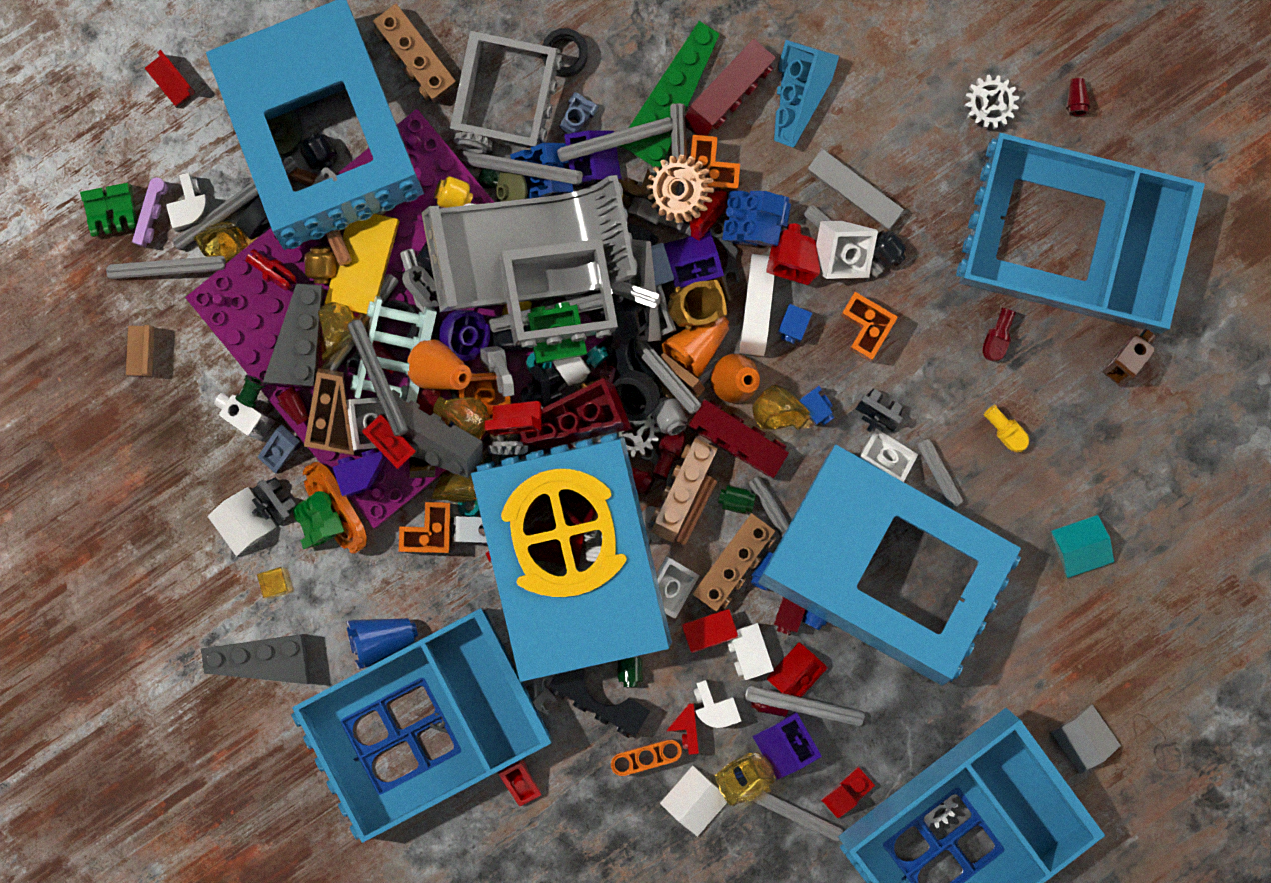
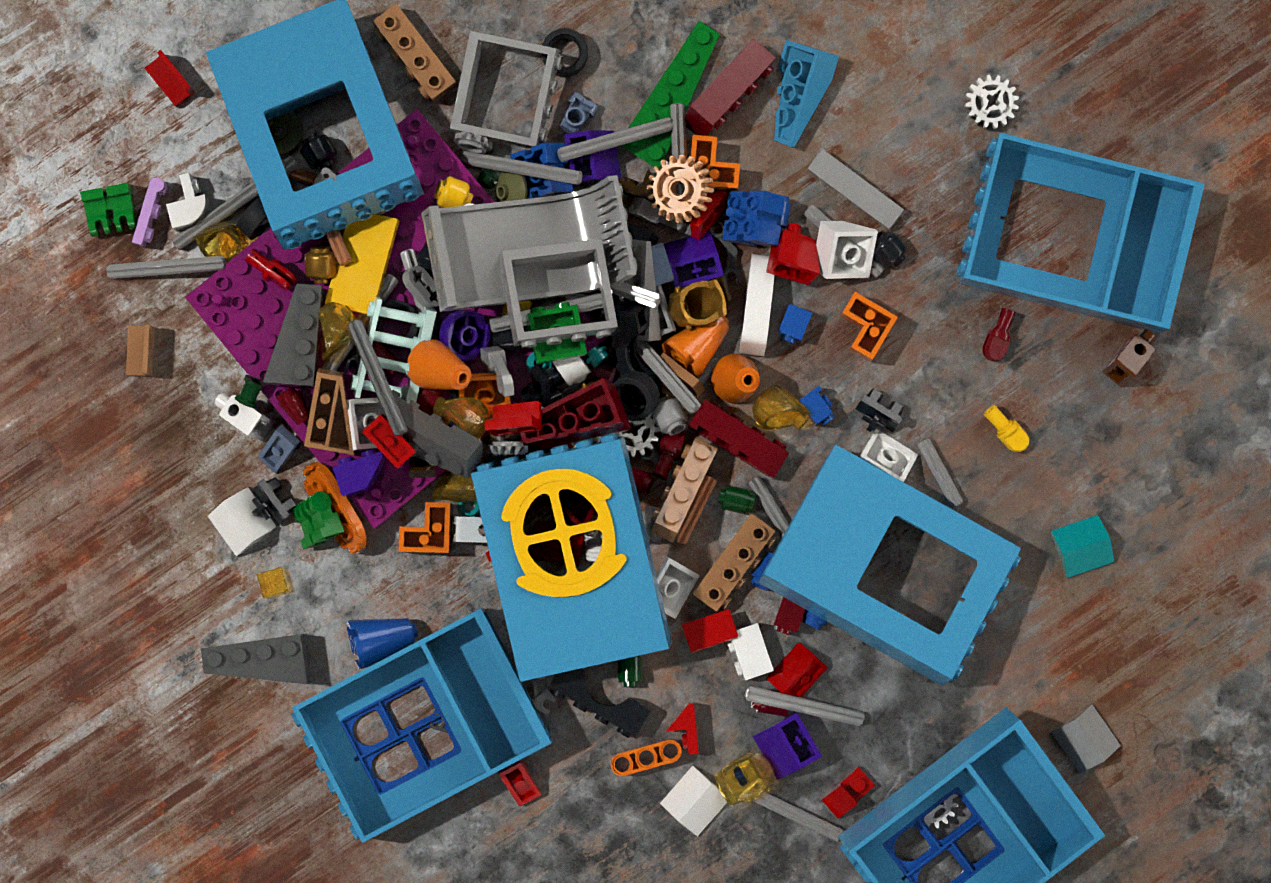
white brick [693,680,741,728] -> none
dark red cone [1066,78,1091,117] -> none

